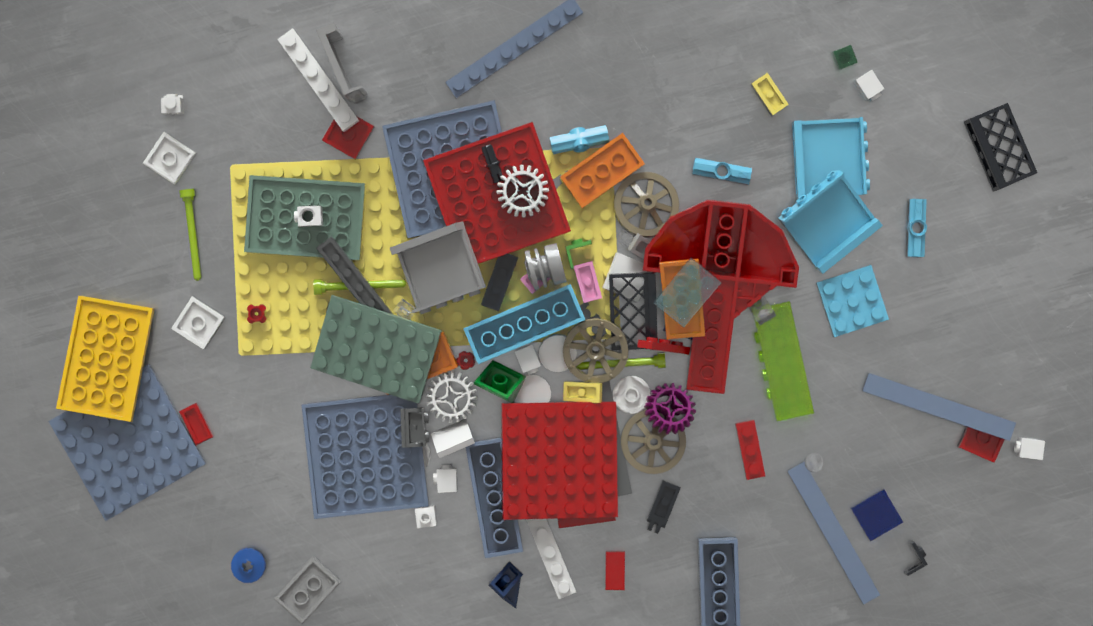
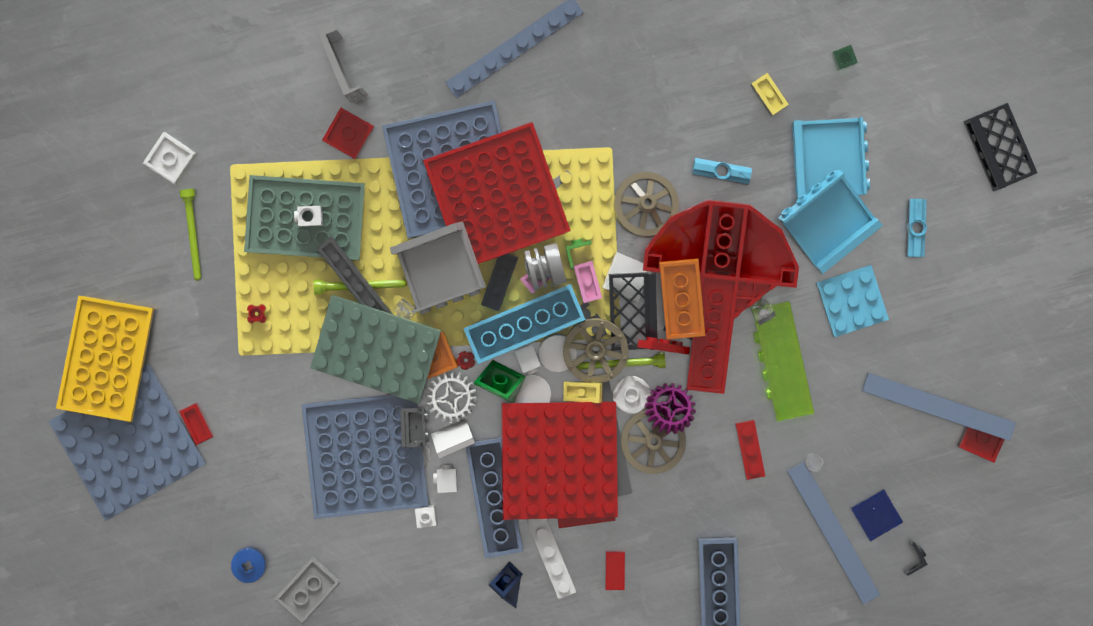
white brick [161,94,184,115] -> none
white plate [171,296,225,349] -> none
white plate [277,28,359,132] -> none
black axle [482,144,503,184] -> none
white gear [497,165,549,217] -> none
medium azure piece [549,125,609,155] -> none
orange plate [560,133,645,208] -> none
light grey bracket [627,233,651,260] -> none
black hinge [647,480,681,534] -> none
clear light blue plate [654,258,721,327] -> none
white brick [854,70,884,101] -> none
white brick [1014,437,1045,460] -> none

